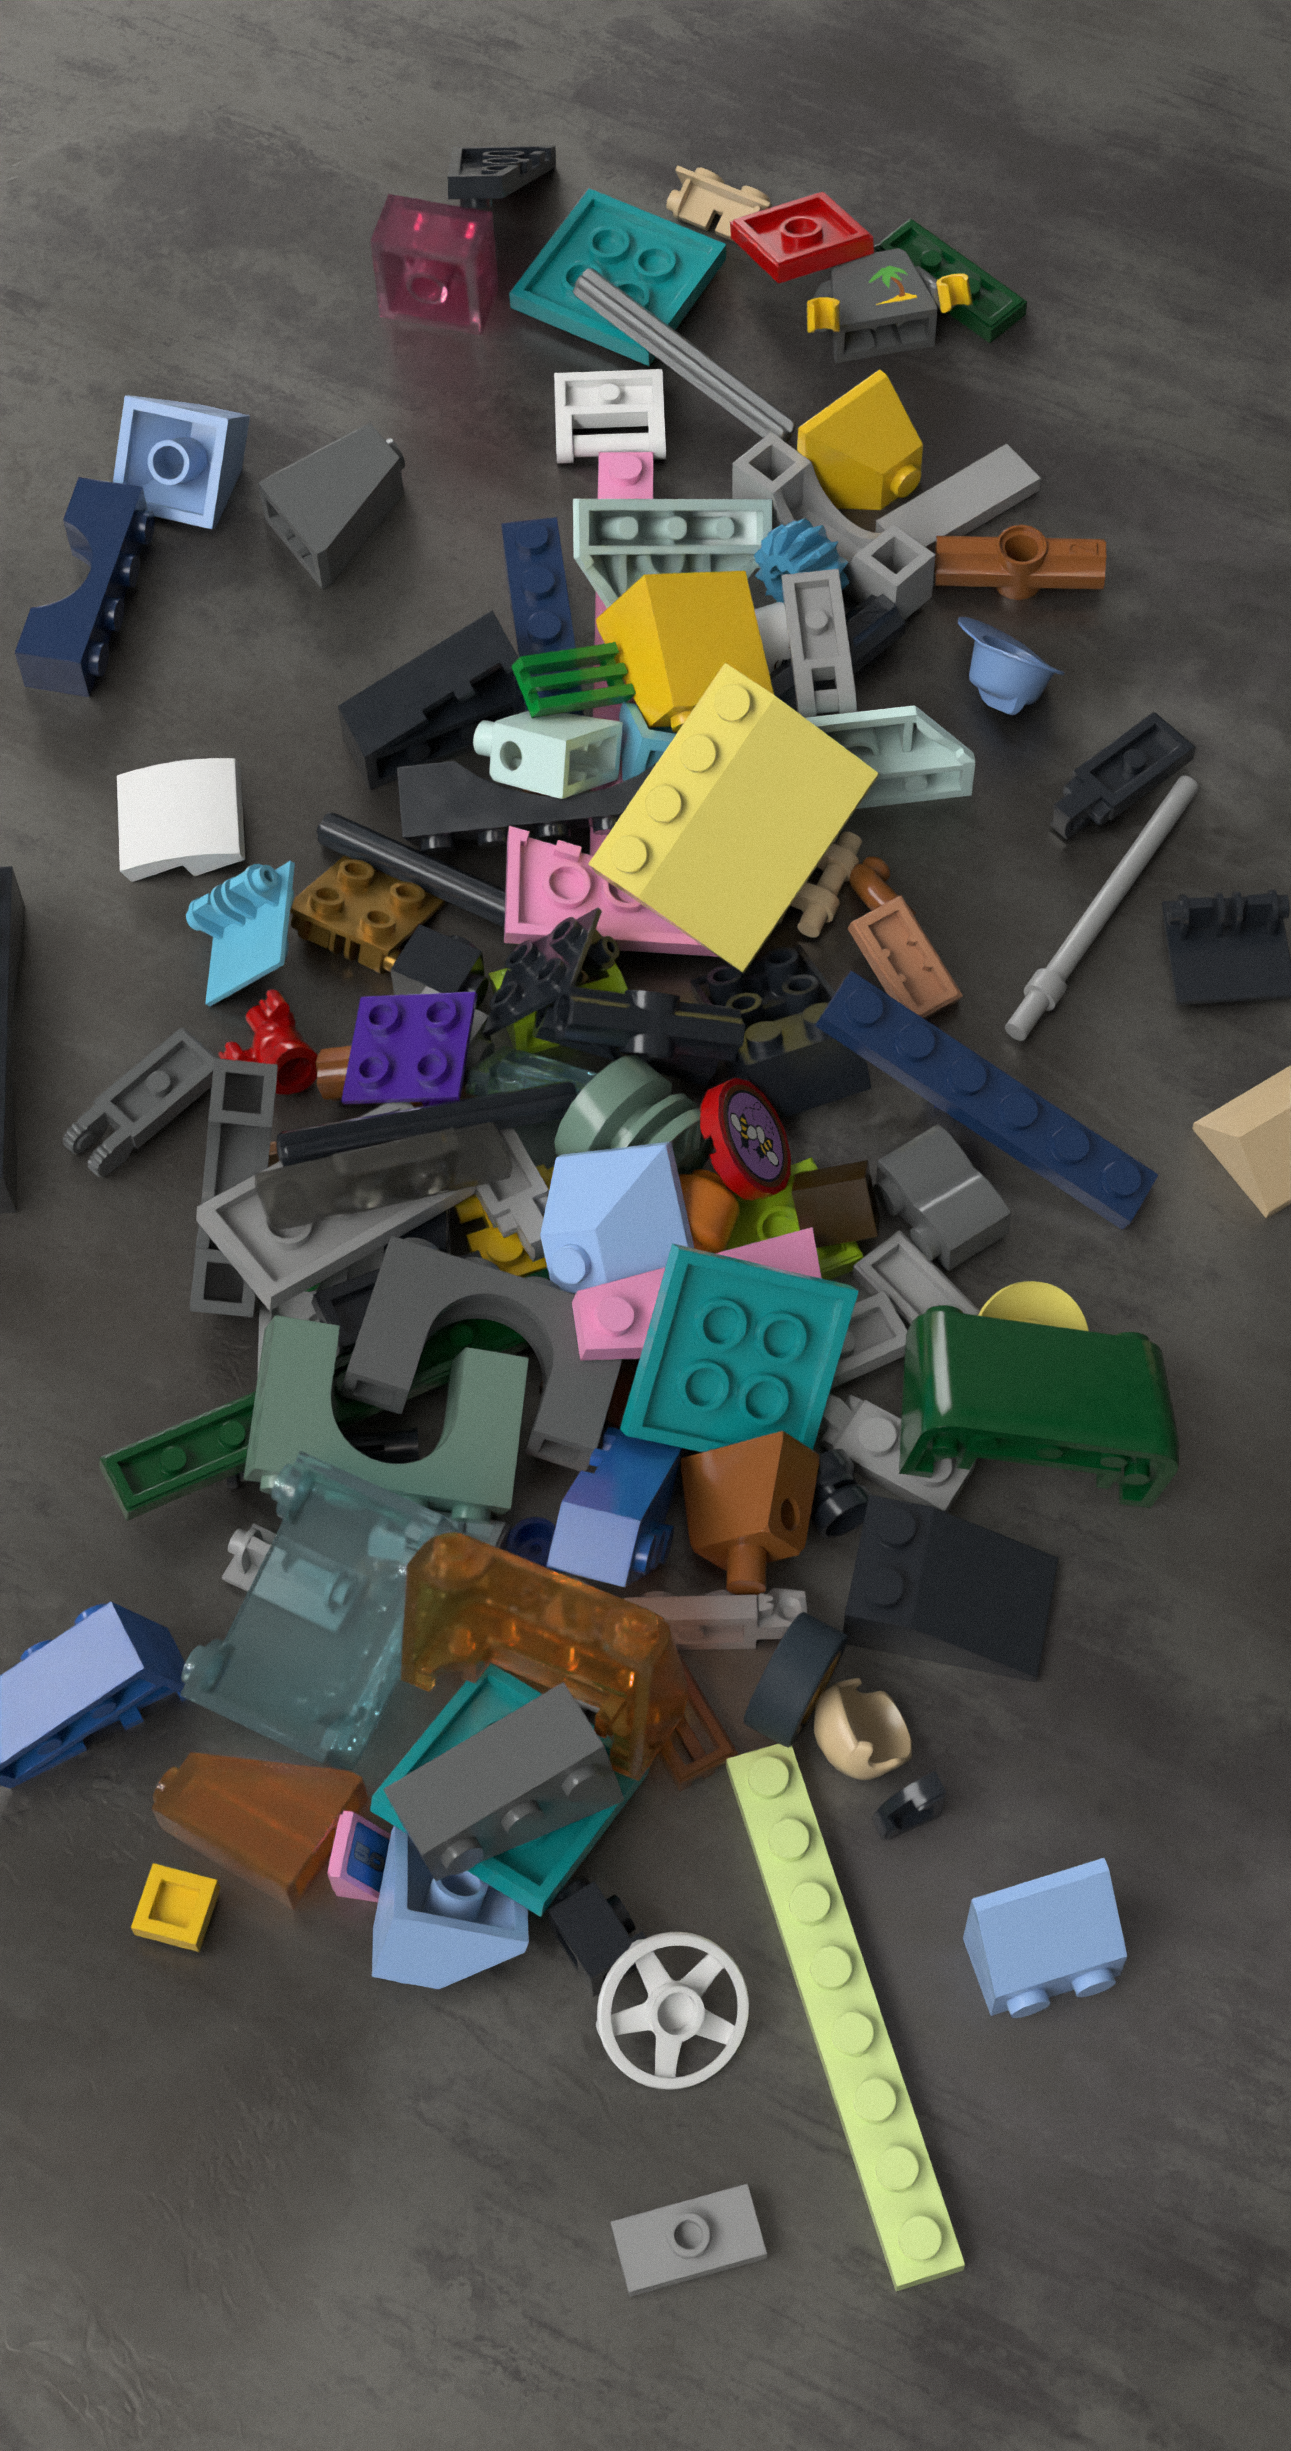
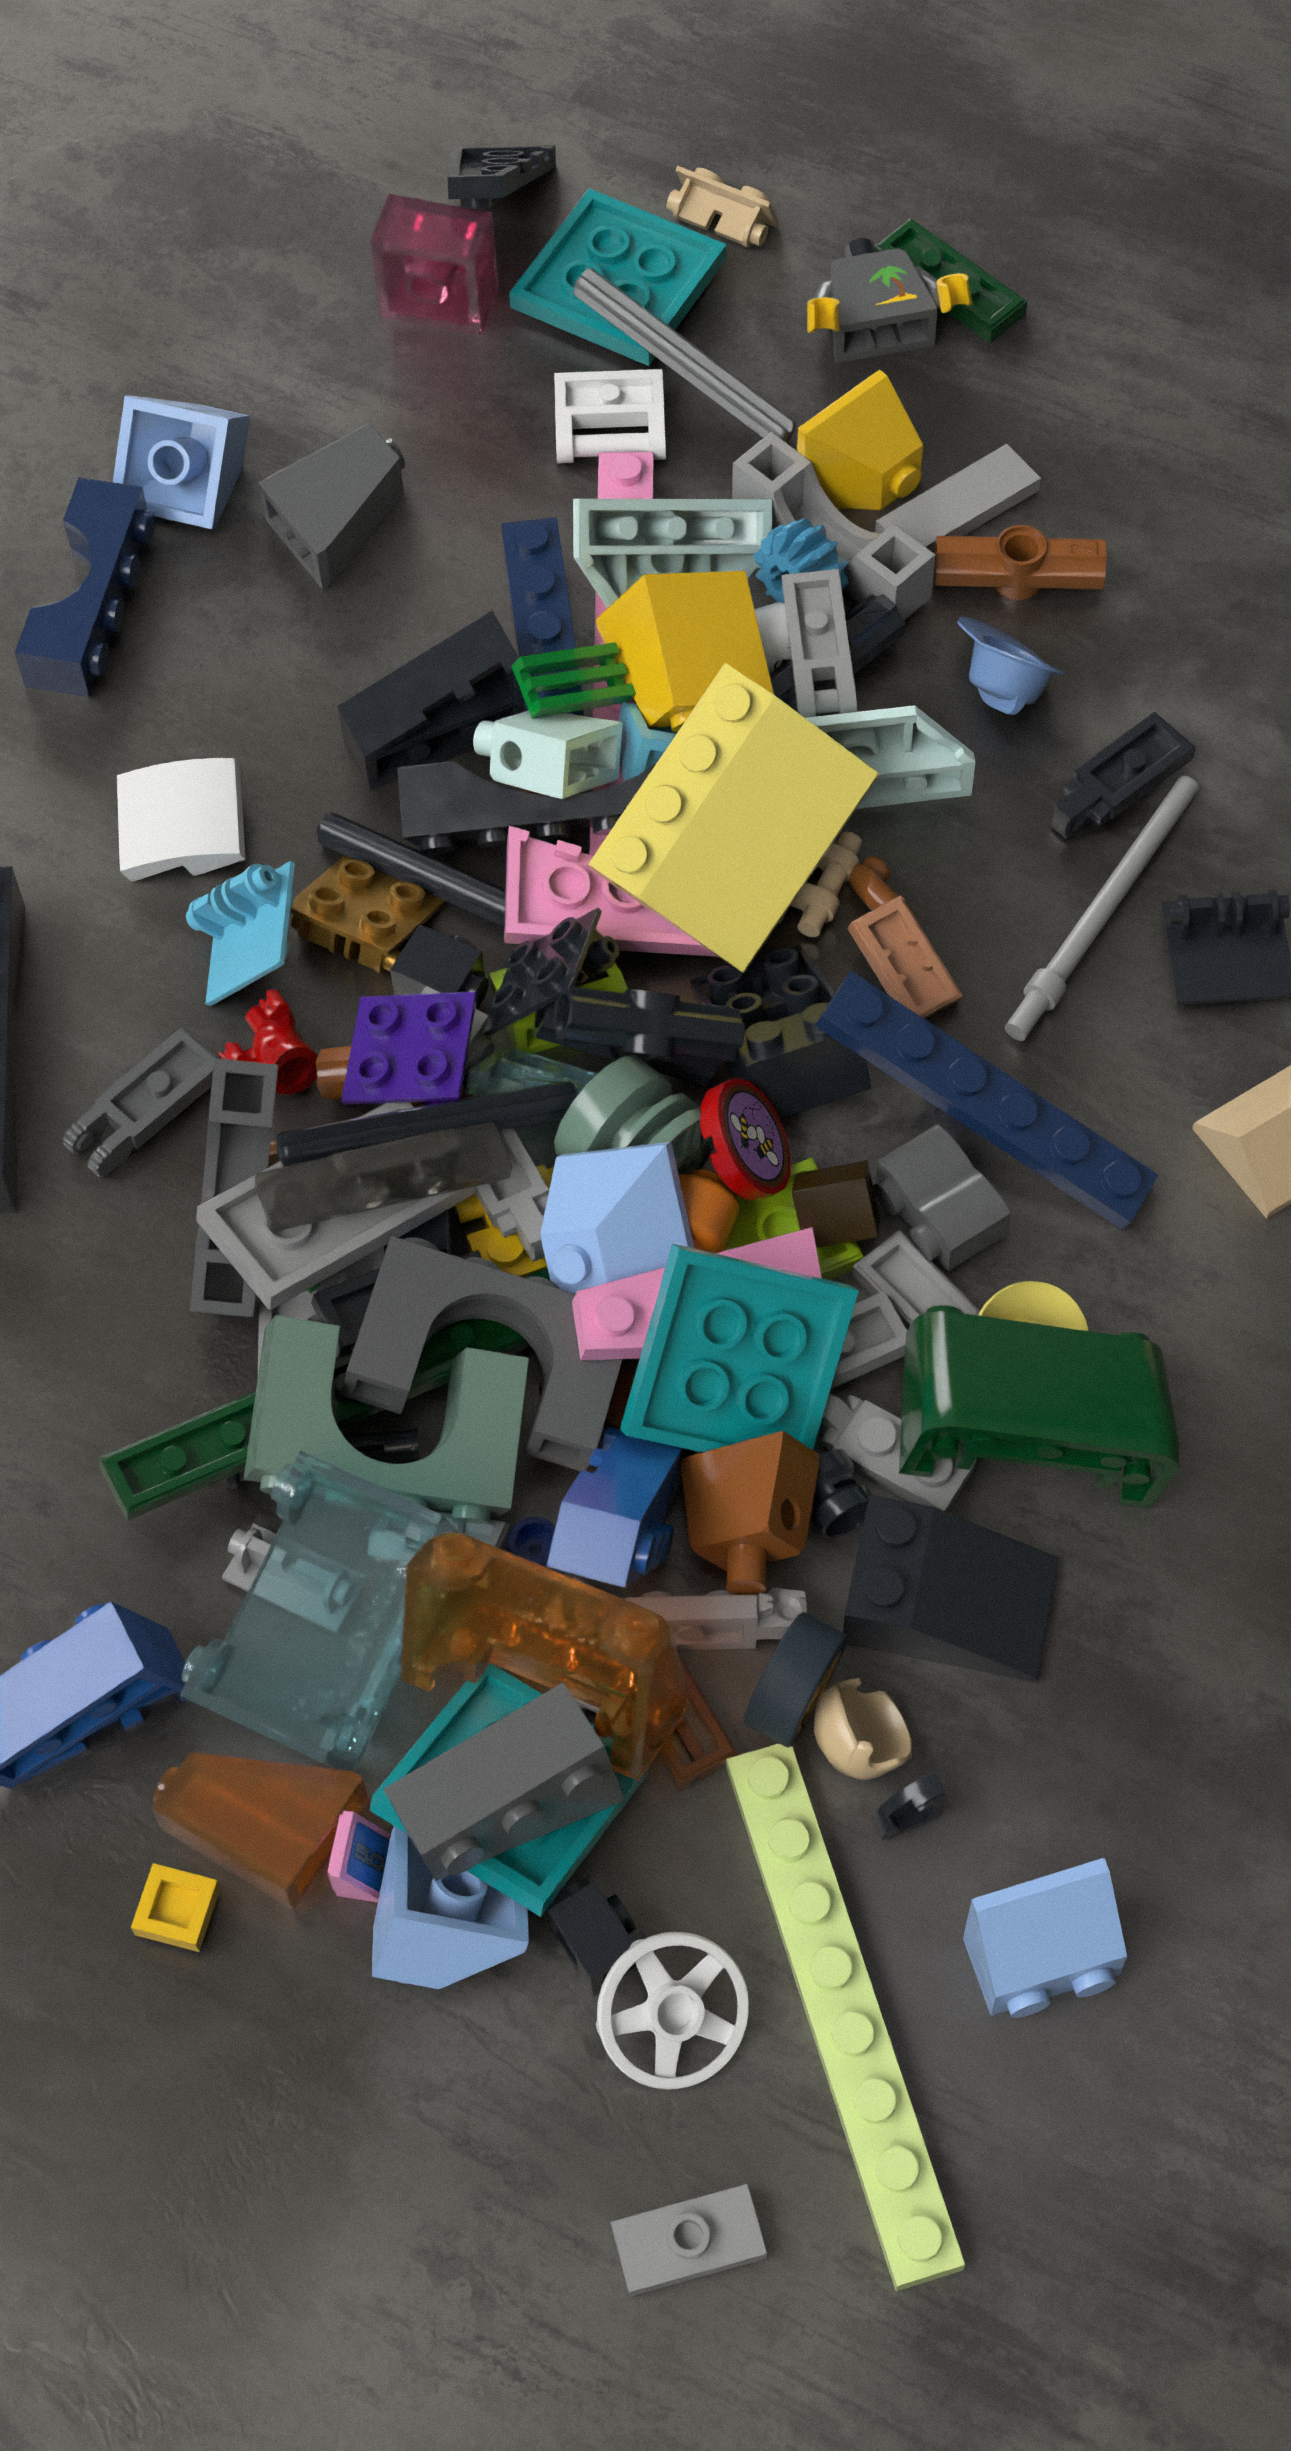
red tile [730,191,874,284] -> none

